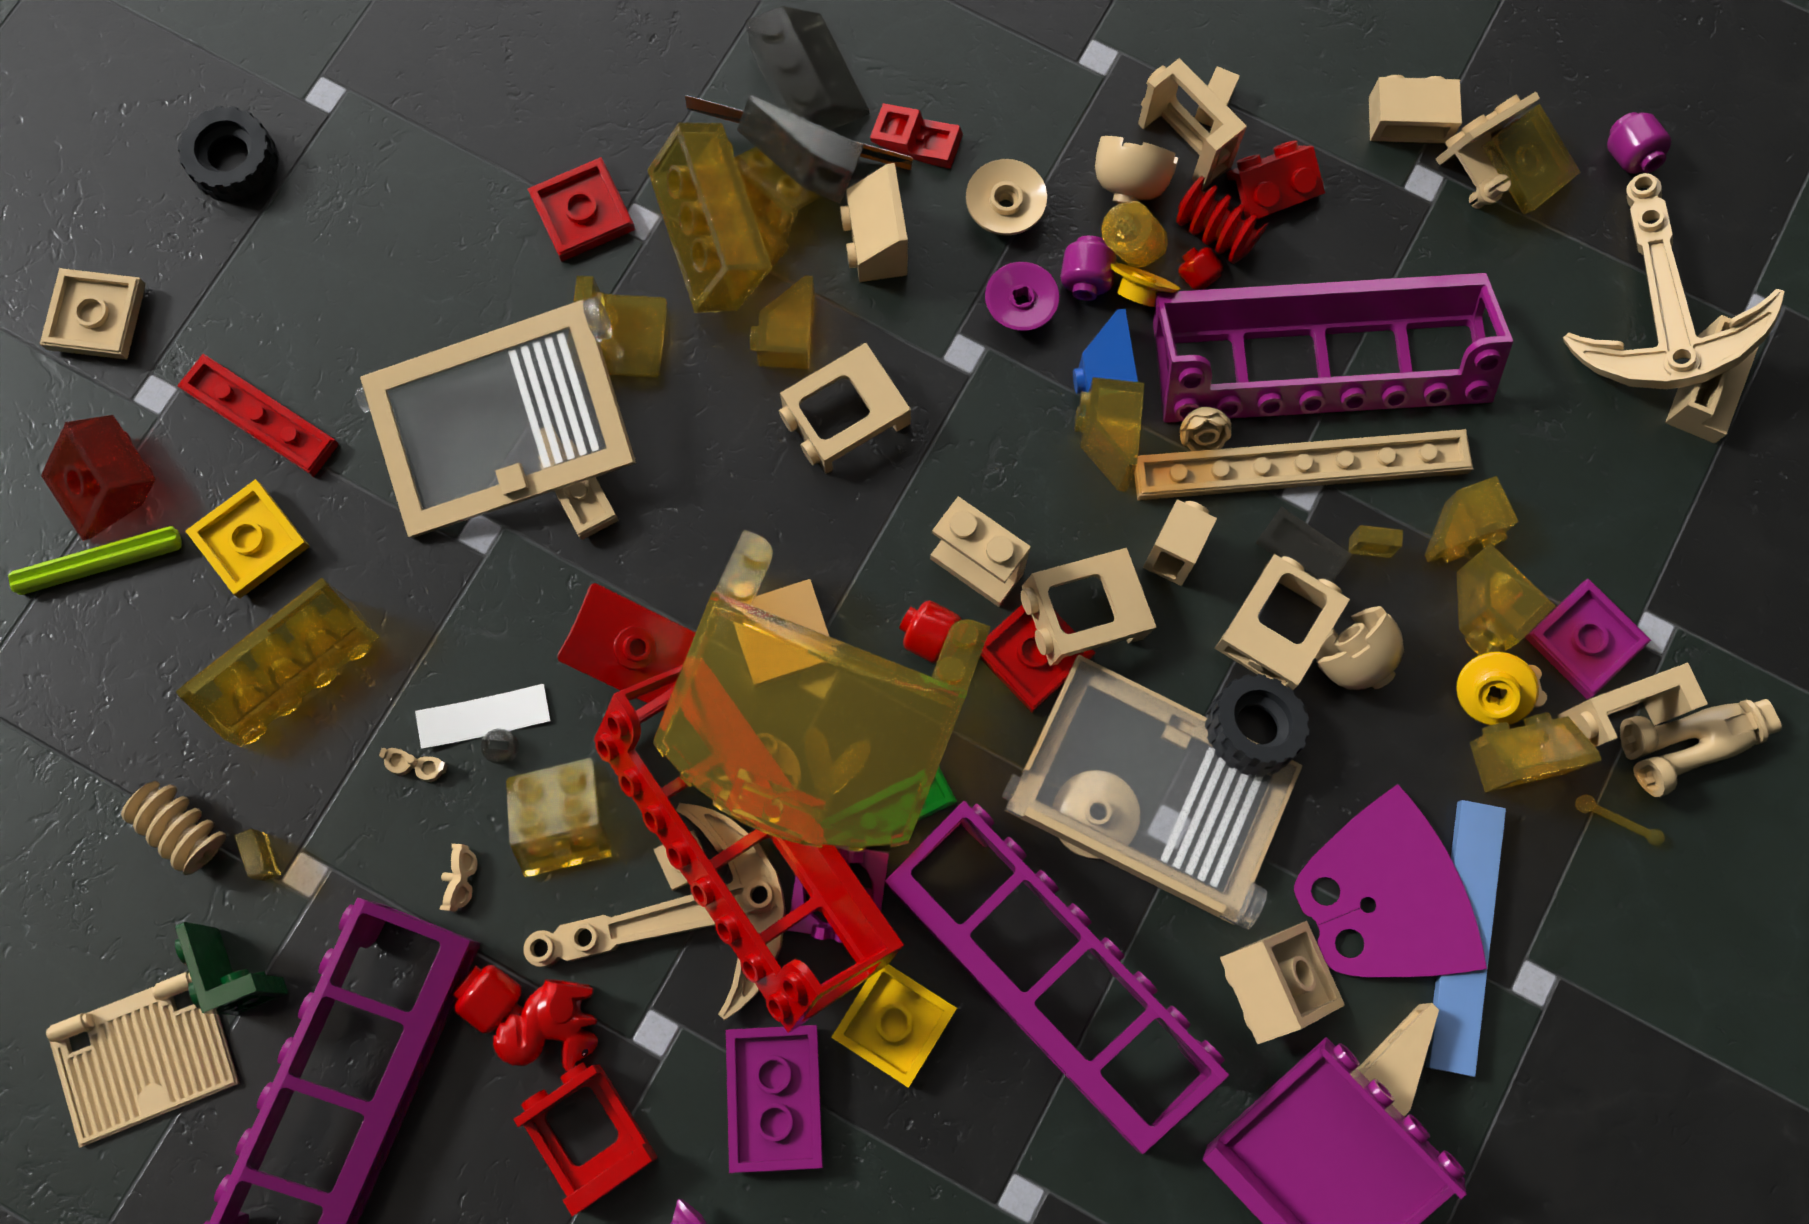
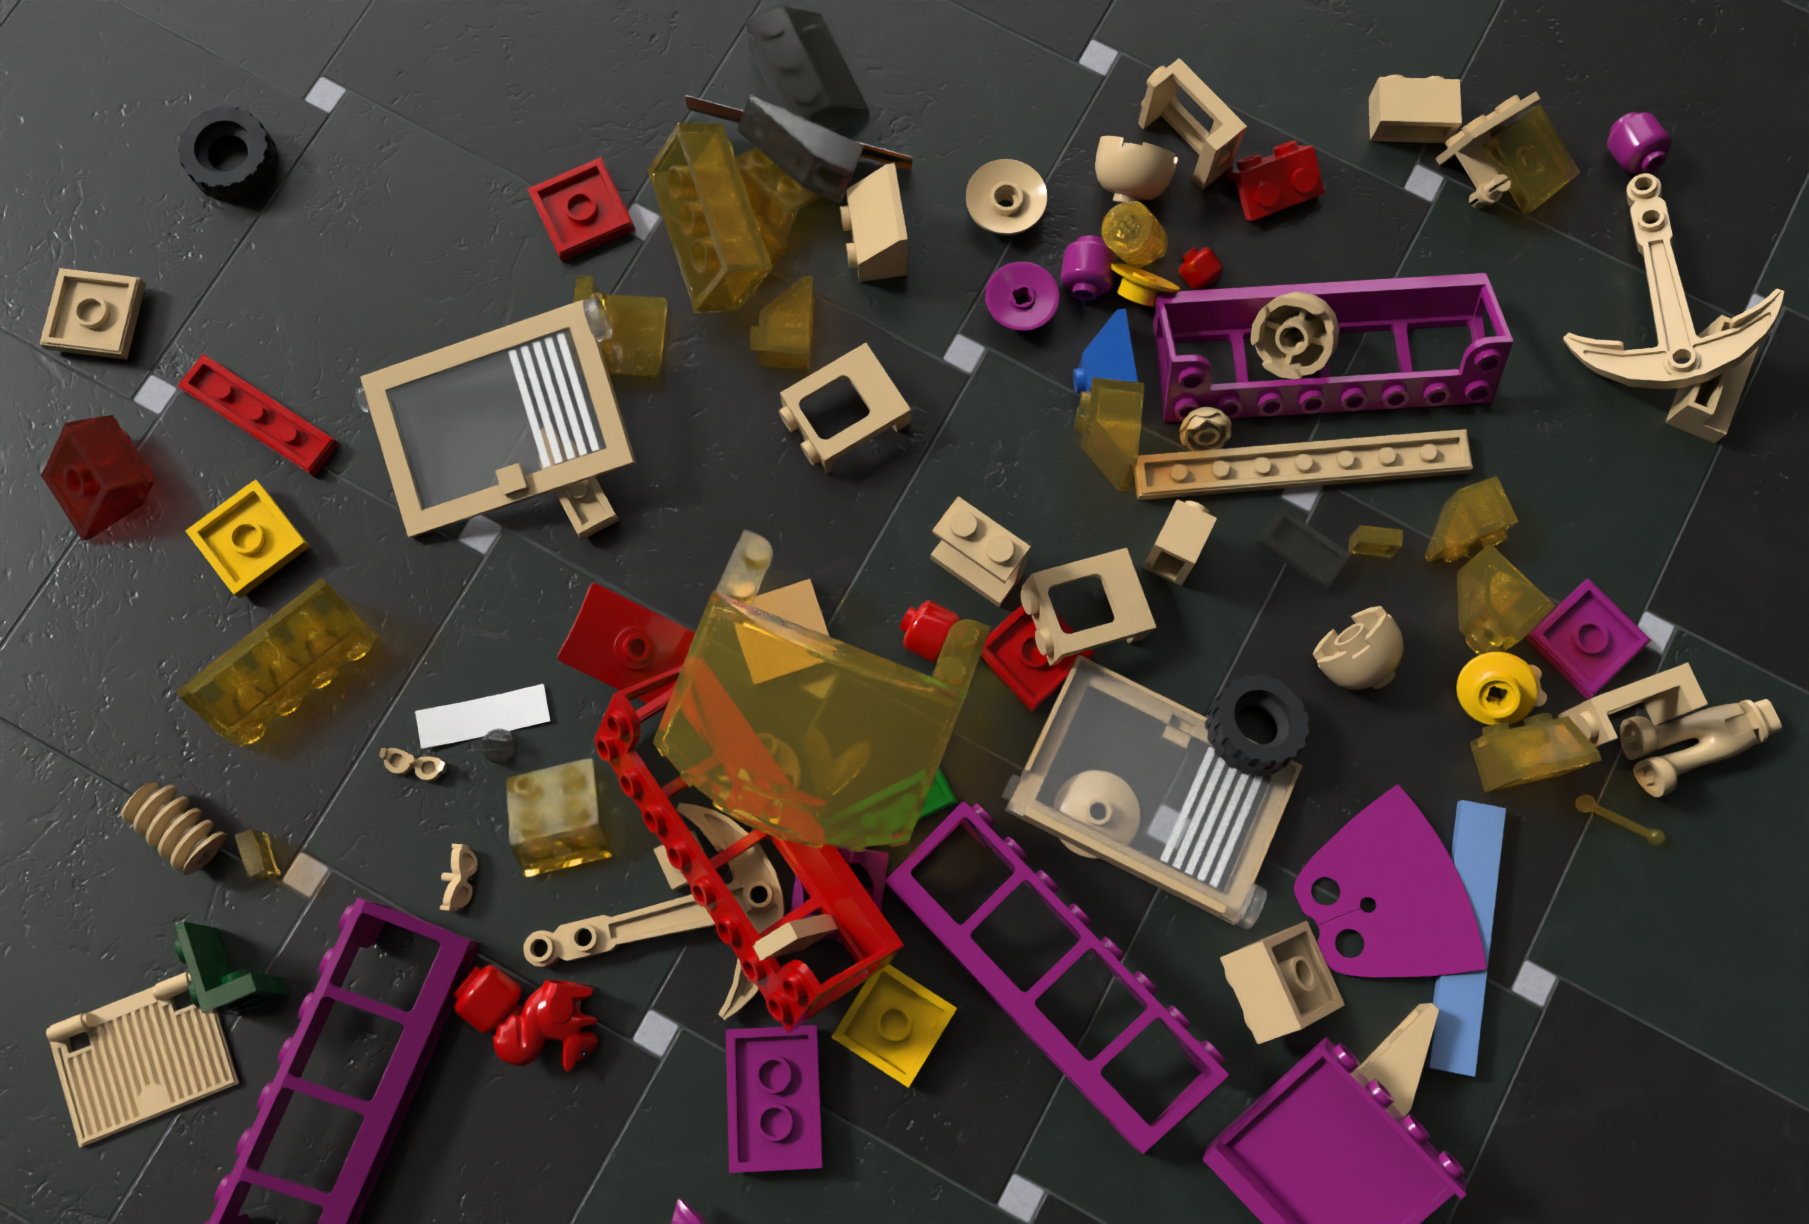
lime axle [8,526,182,595] -> none
red window [513,1062,658,1216] -> none
red slope [870,103,963,169] -> none
red piece [1176,176,1268,264] -> none
tan piece [1195,66,1240,127] -> none
tan window [1215,554,1350,690] -> none
none -> tan tile [753,914,838,961]
none -> tan cylinder [1251,291,1340,379]

